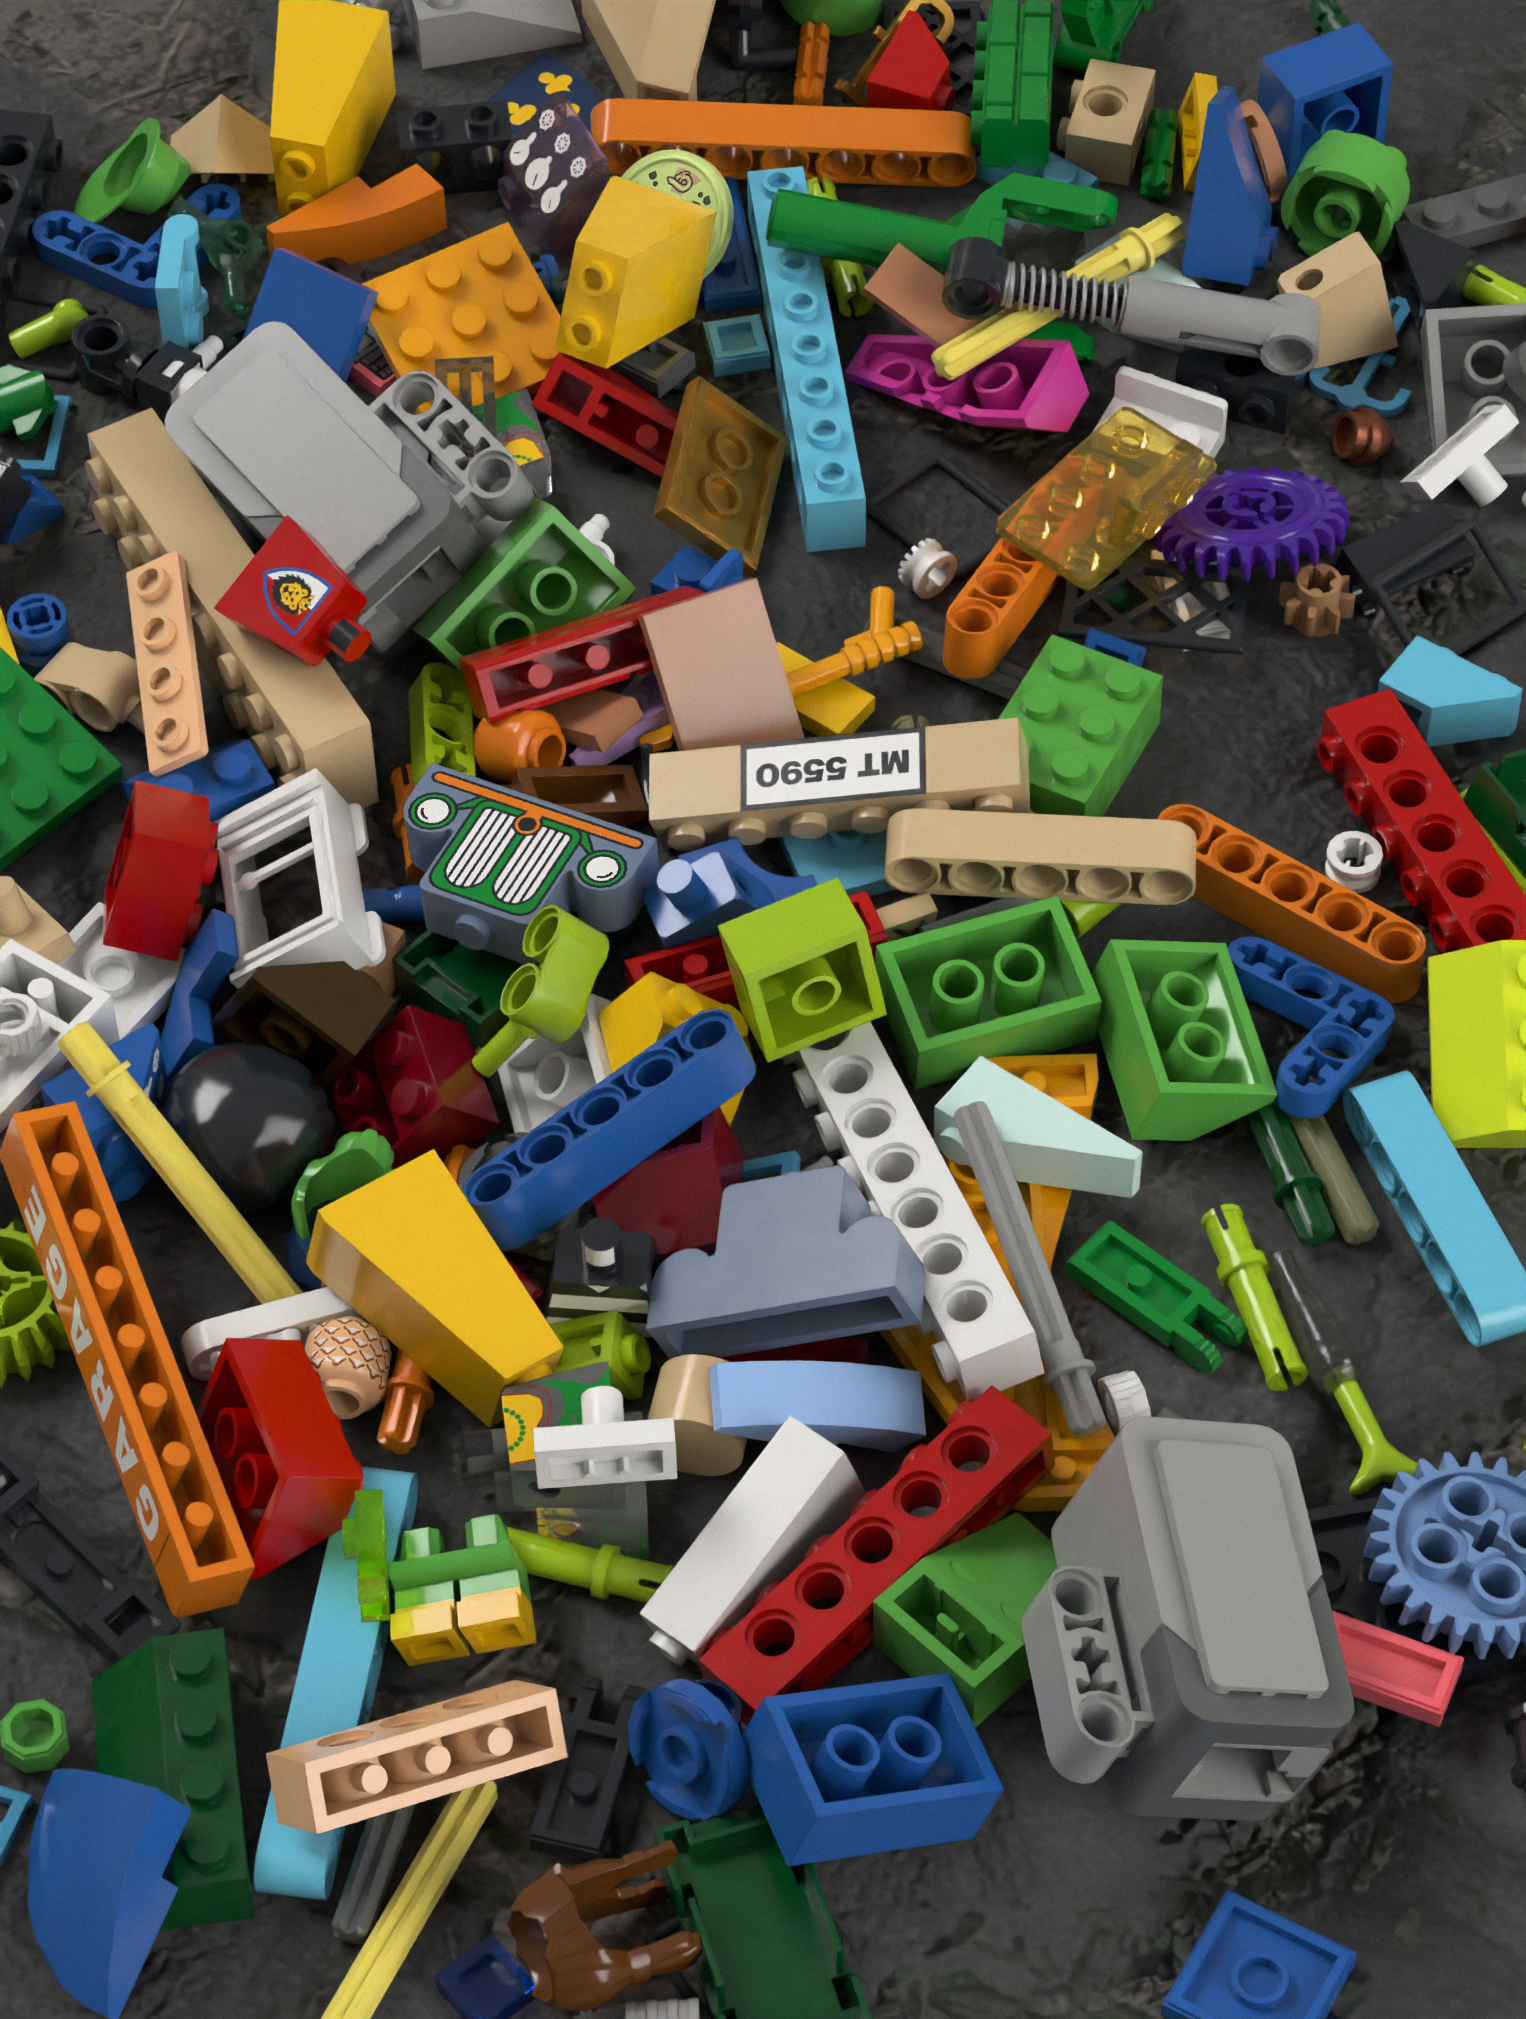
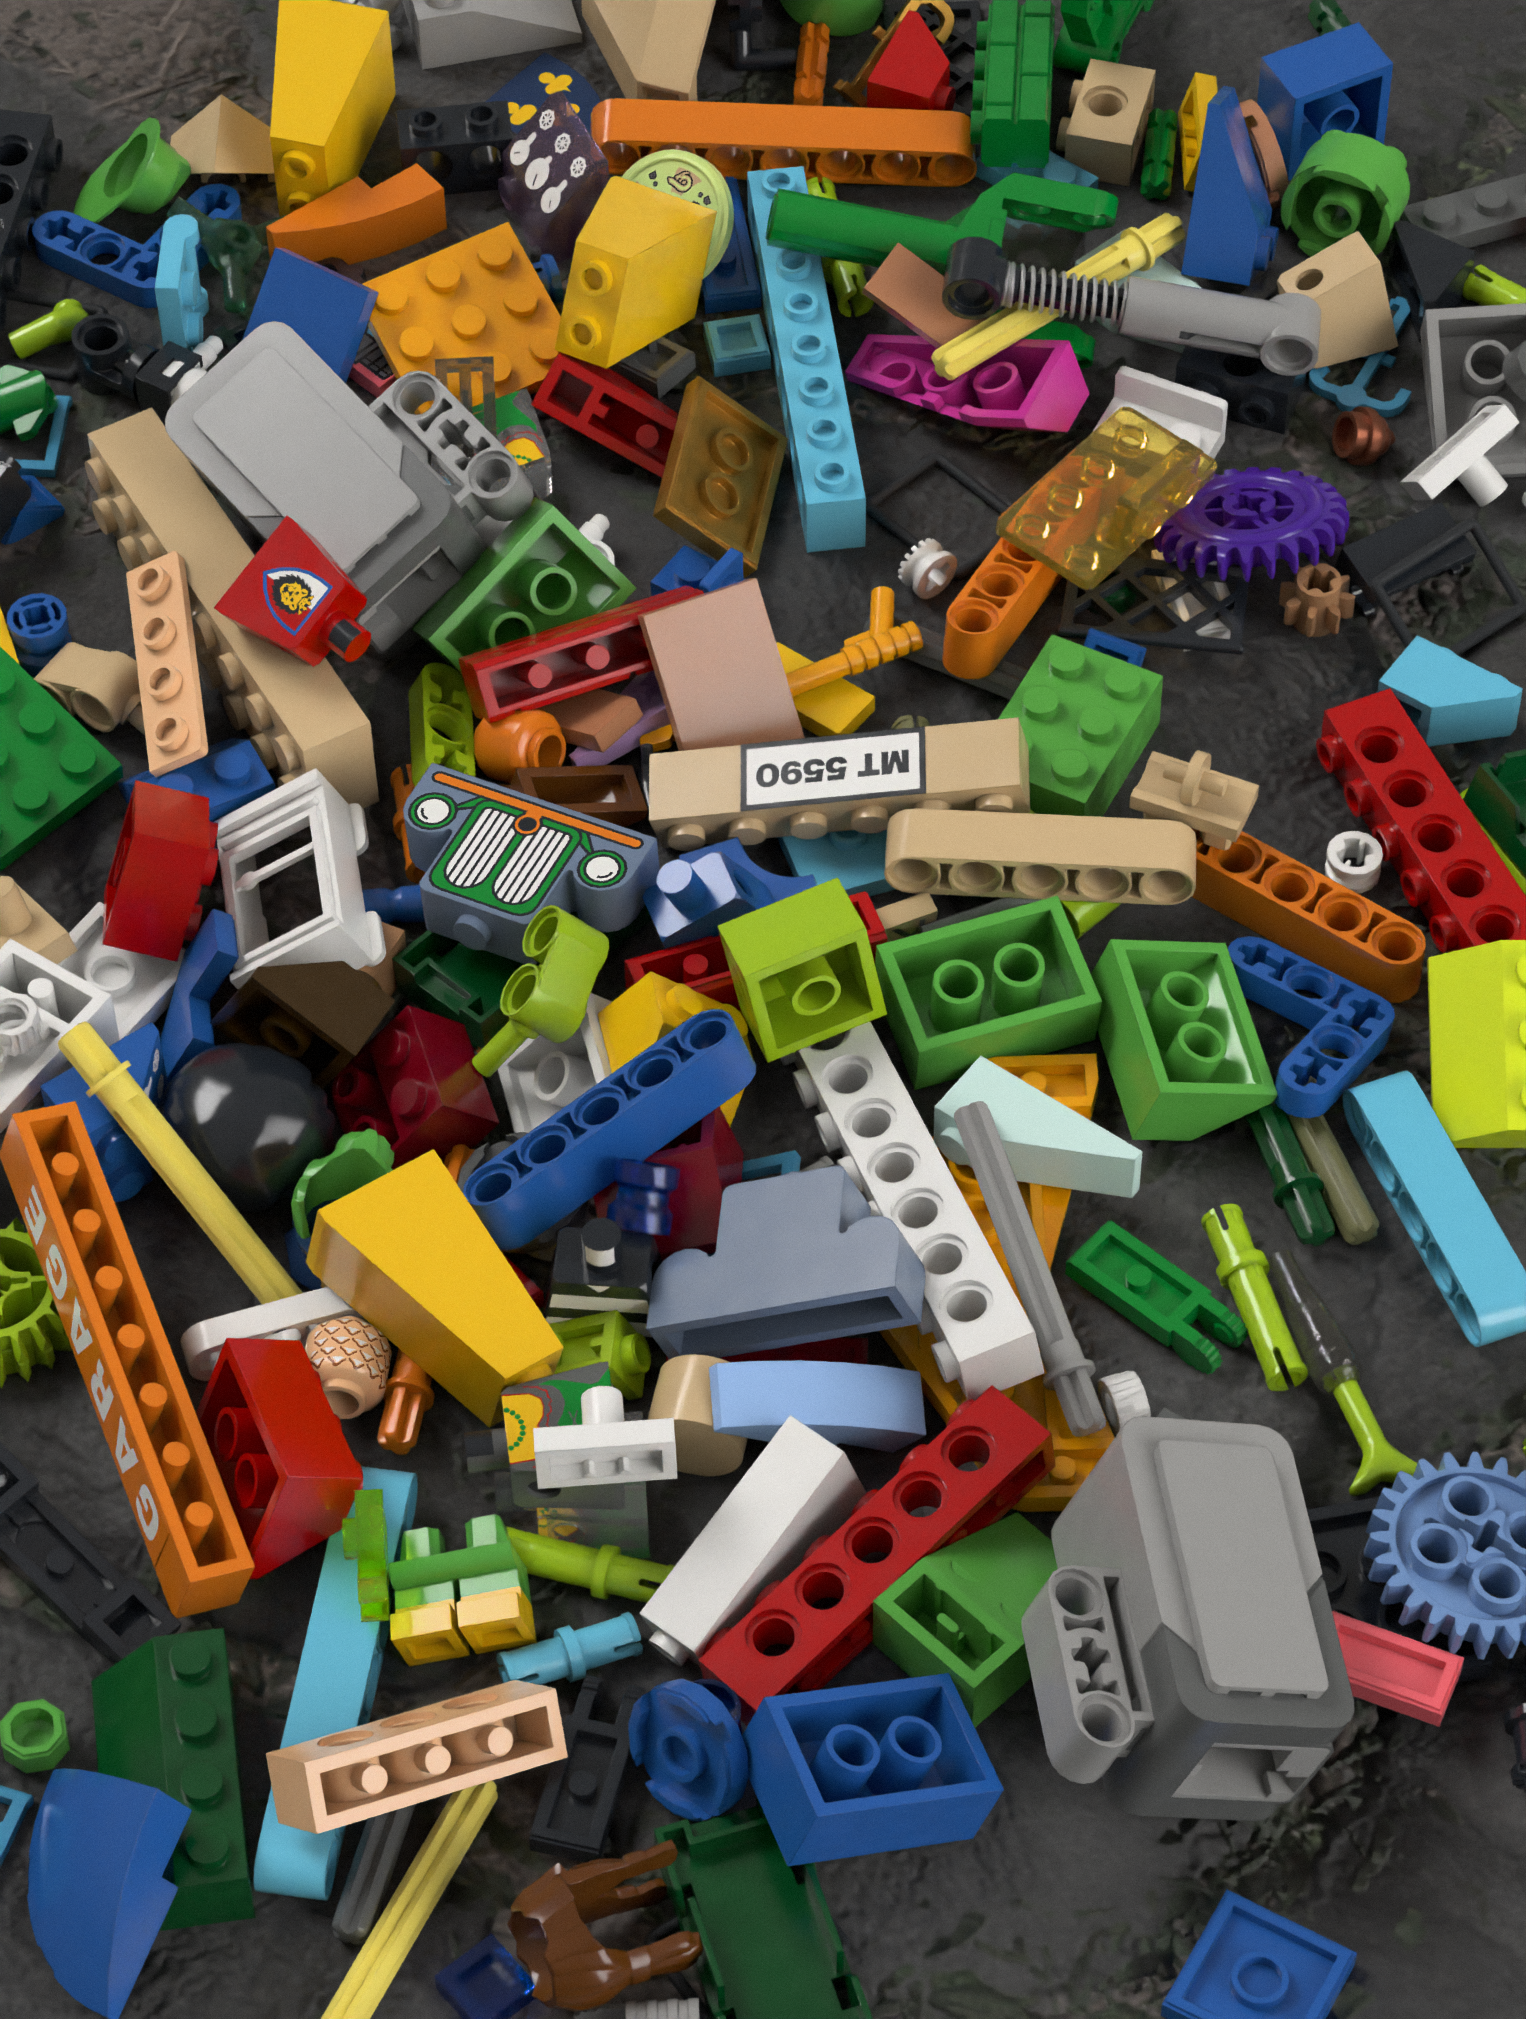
none -> medium azure pin [496,1612,643,1685]
none -> clear blue wheel [606,1158,681,1235]
none -> tan hips [1129,750,1259,851]

